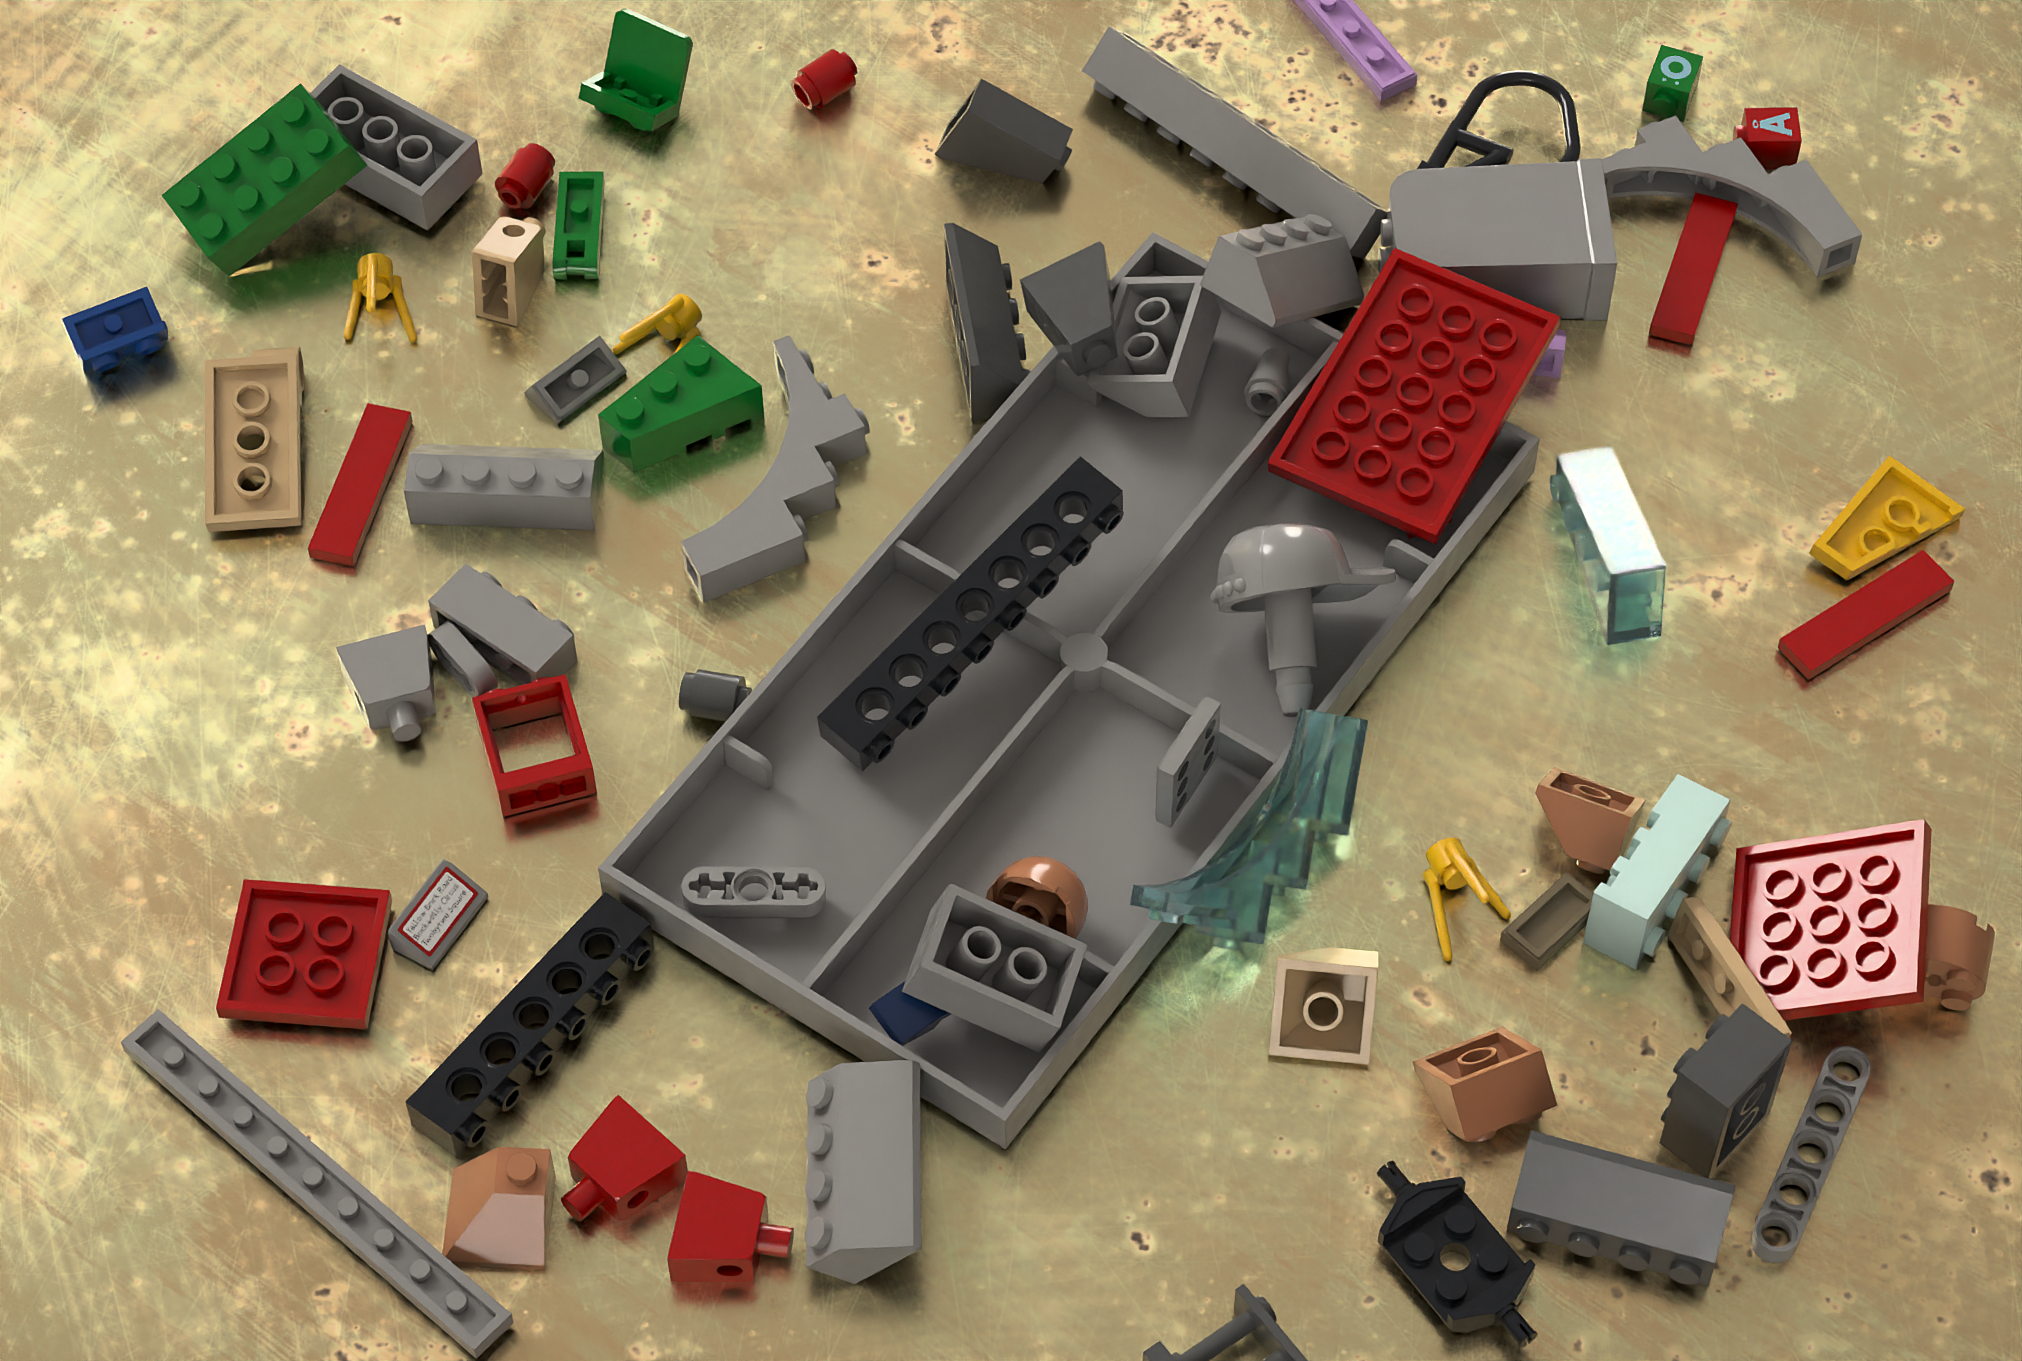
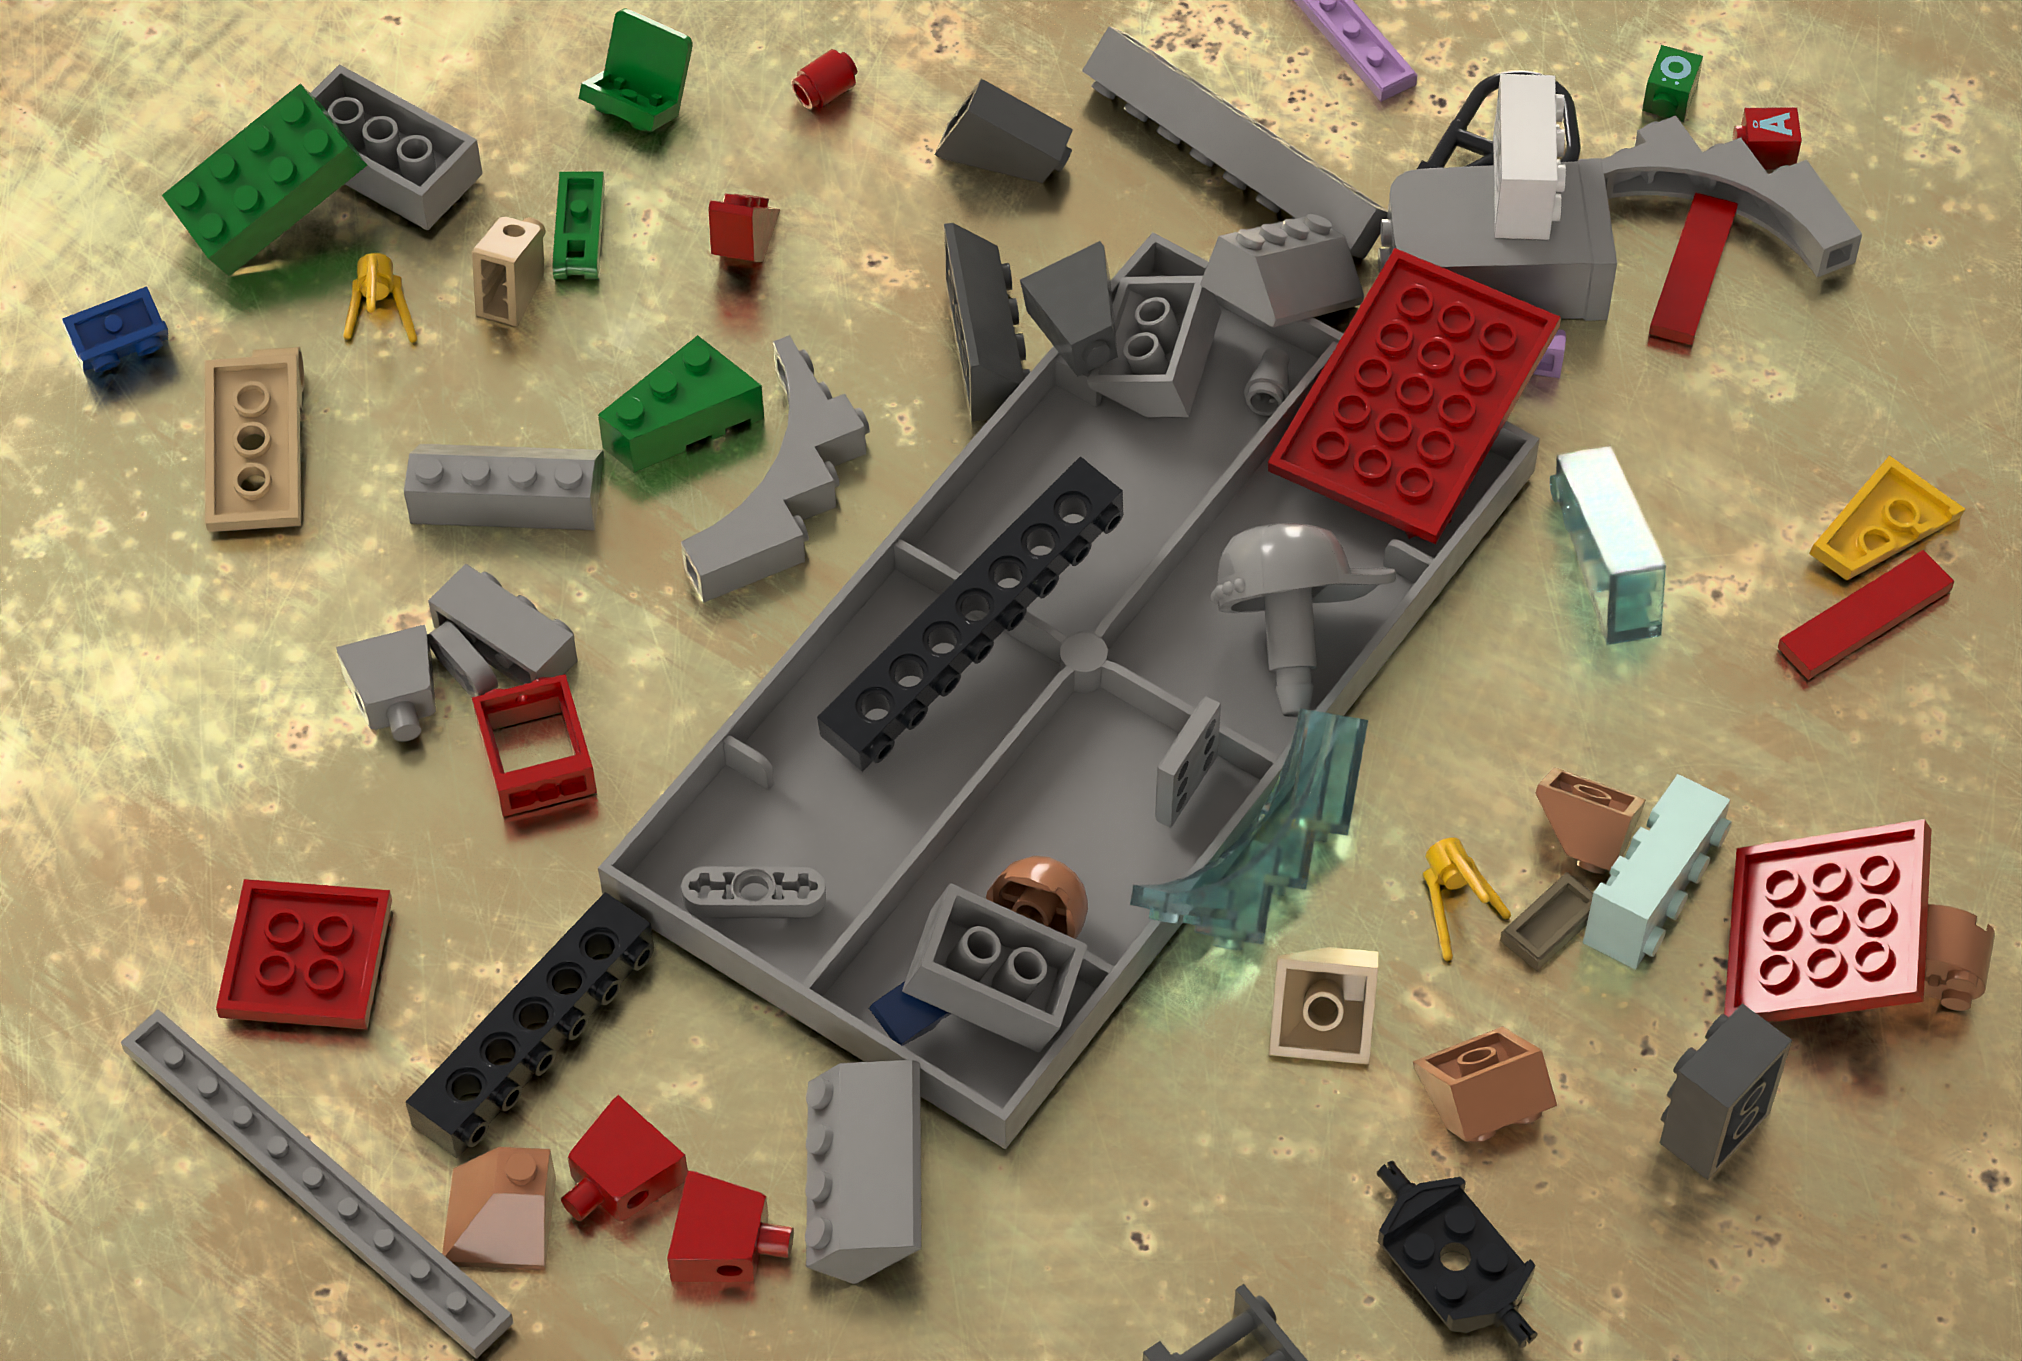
red tile [308,403,413,567] -> none
slope [388,859,489,971] -> none
red brick [495,143,555,209] -> none
light grey slope [524,335,627,424] -> none
yellow plant [612,294,702,354] -> none
dark grey brick [679,669,752,722] -> none
dark grey slope [1507,1130,1736,1286] -> none
tan plate [1667,897,1792,1038] -> none
light grey beam [1751,1046,1871,1263] -> none
none -> red slope [708,193,780,262]
none -> white brick [1493,74,1566,240]

